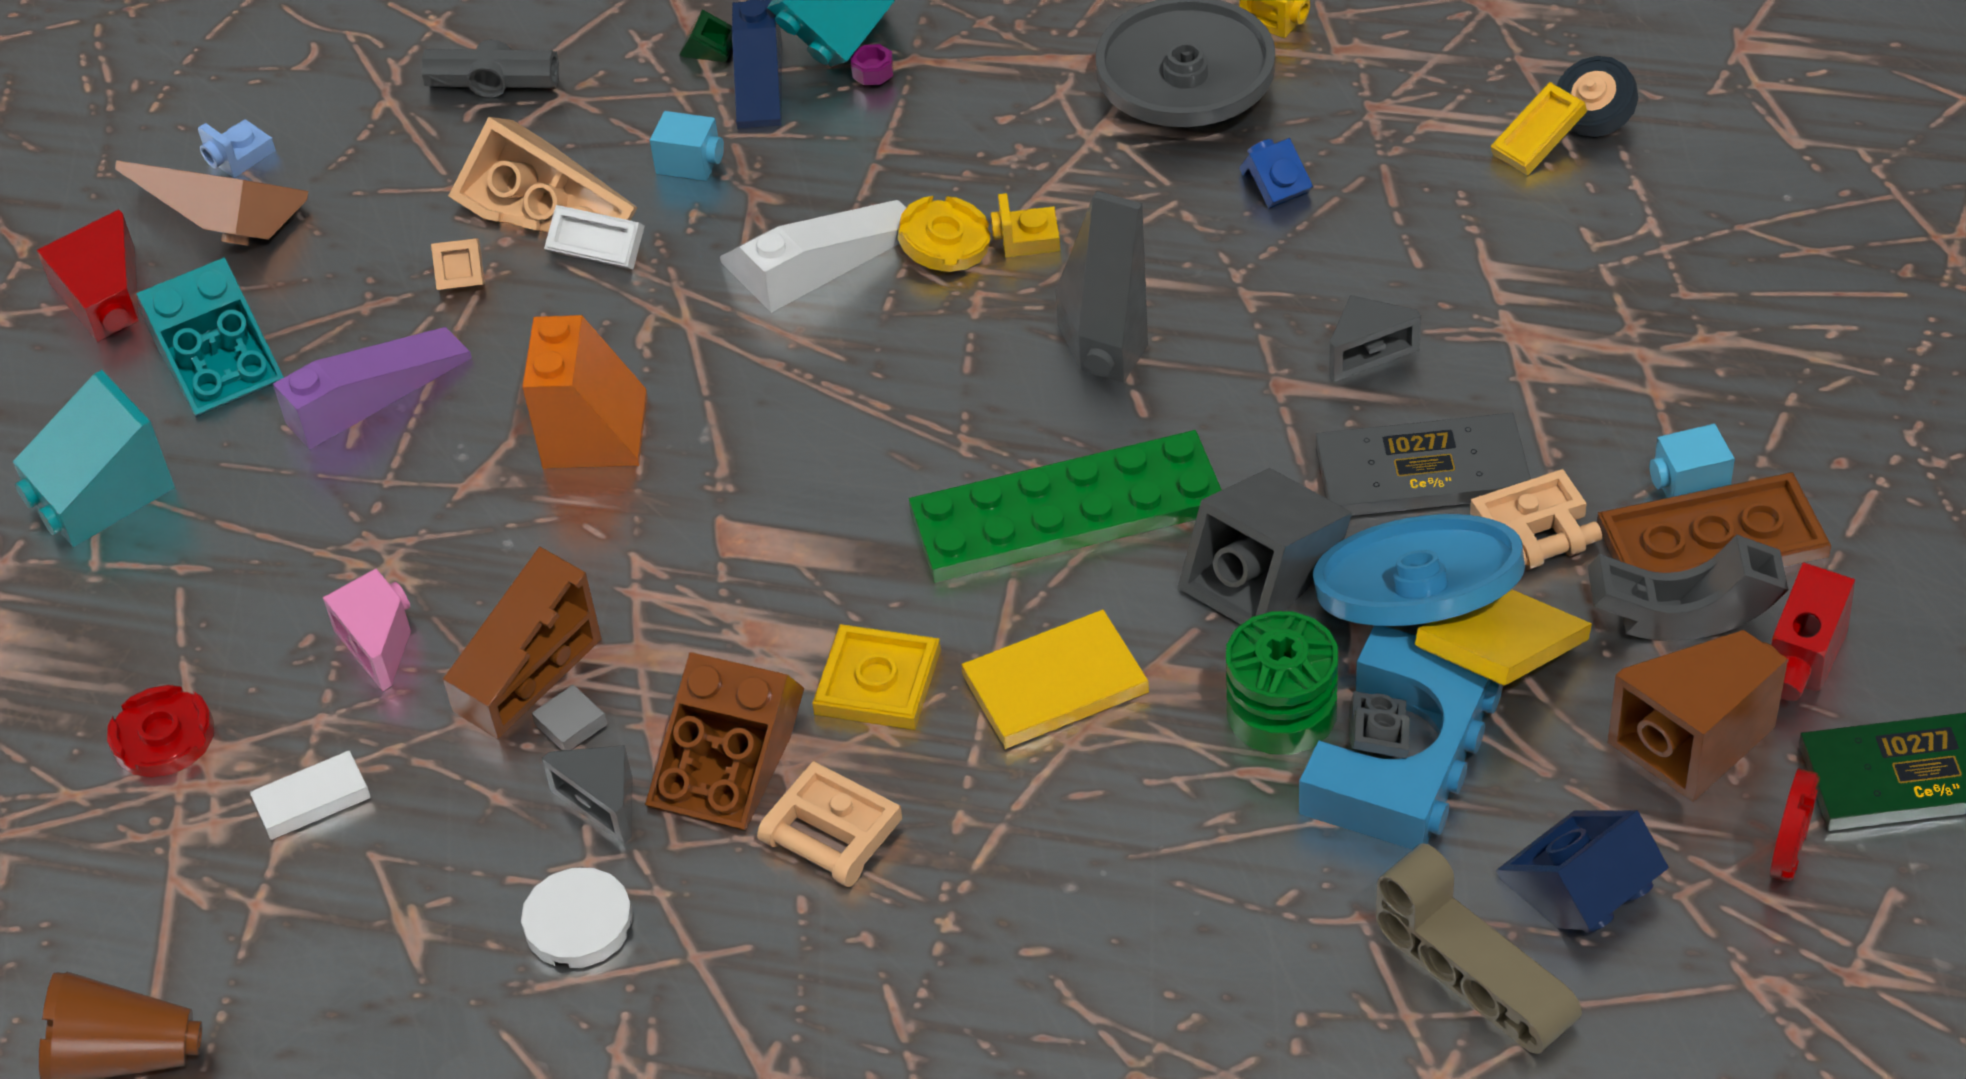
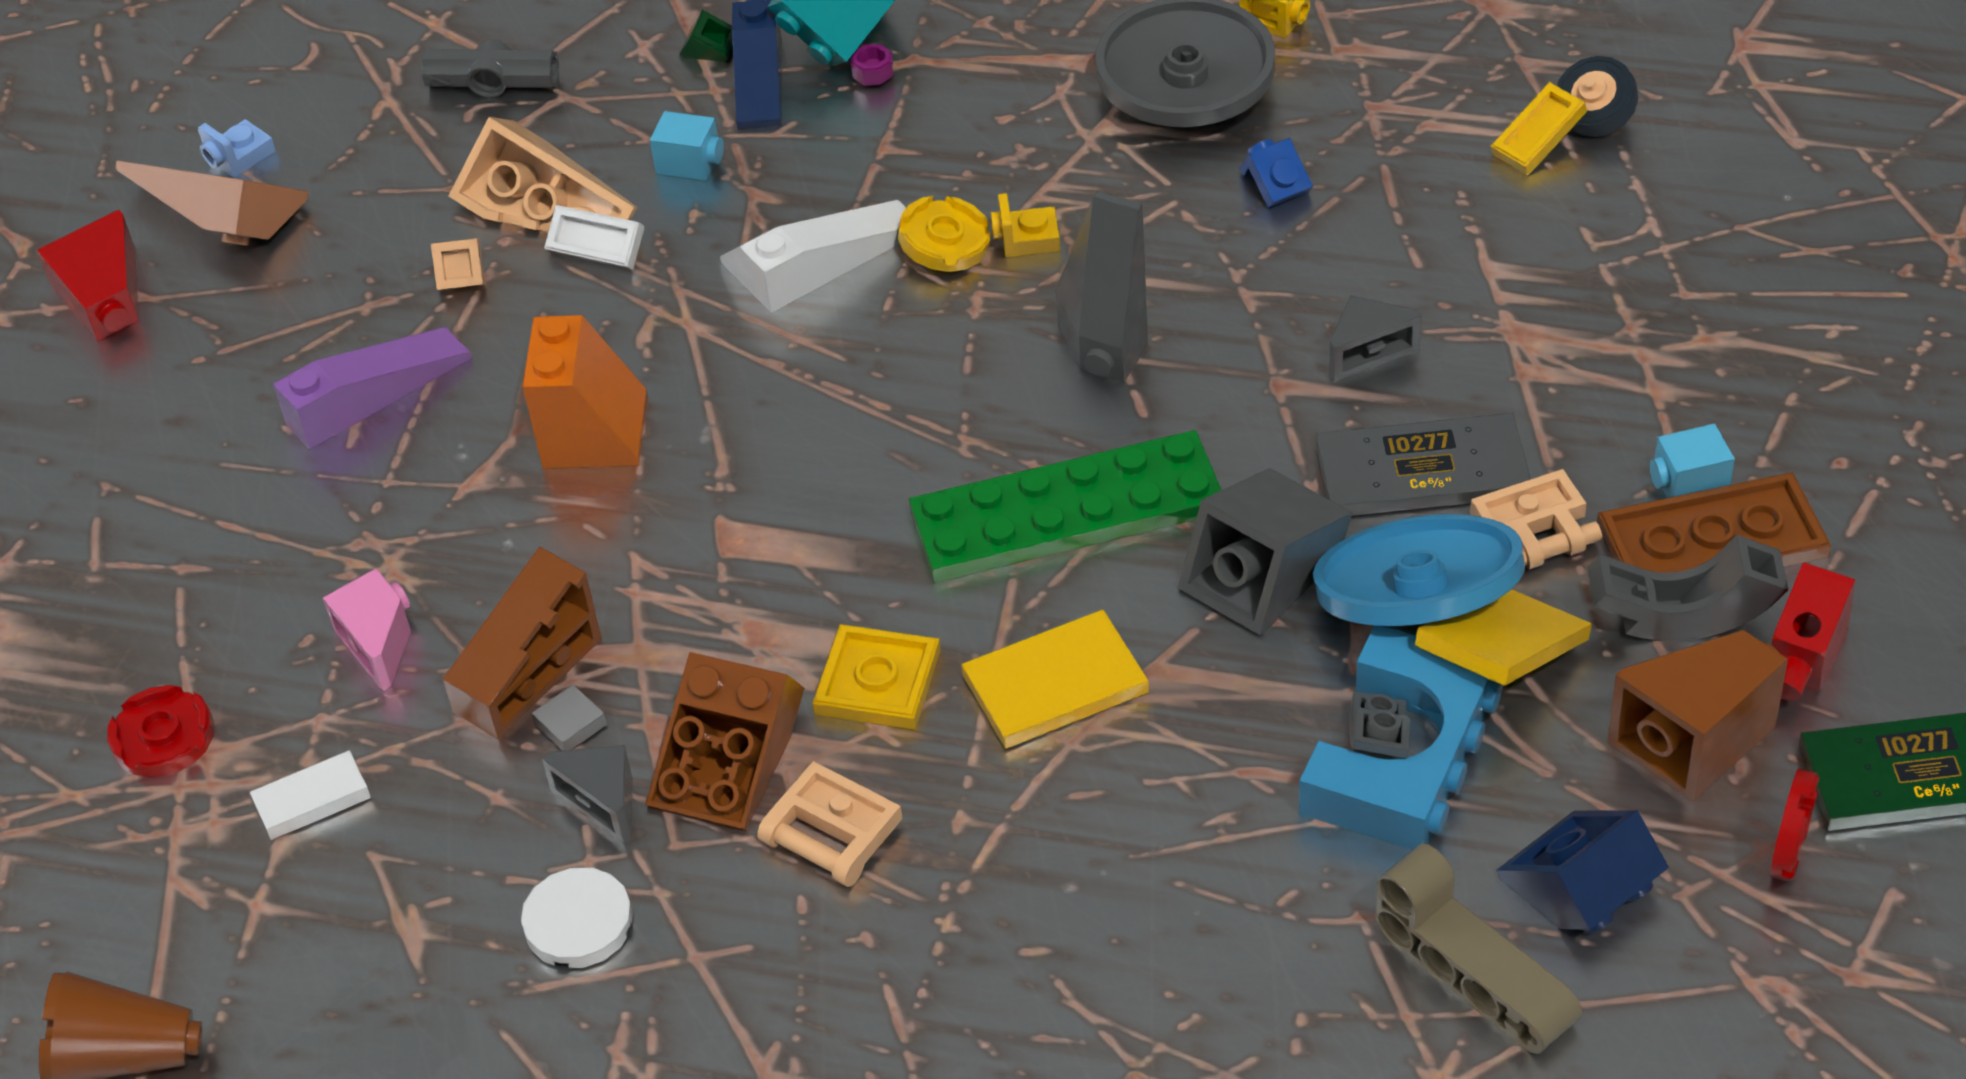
teal slope [13,370,175,548] -> none
teal slope [136,257,284,417] -> none
green wheel [1226,611,1338,755] -> none

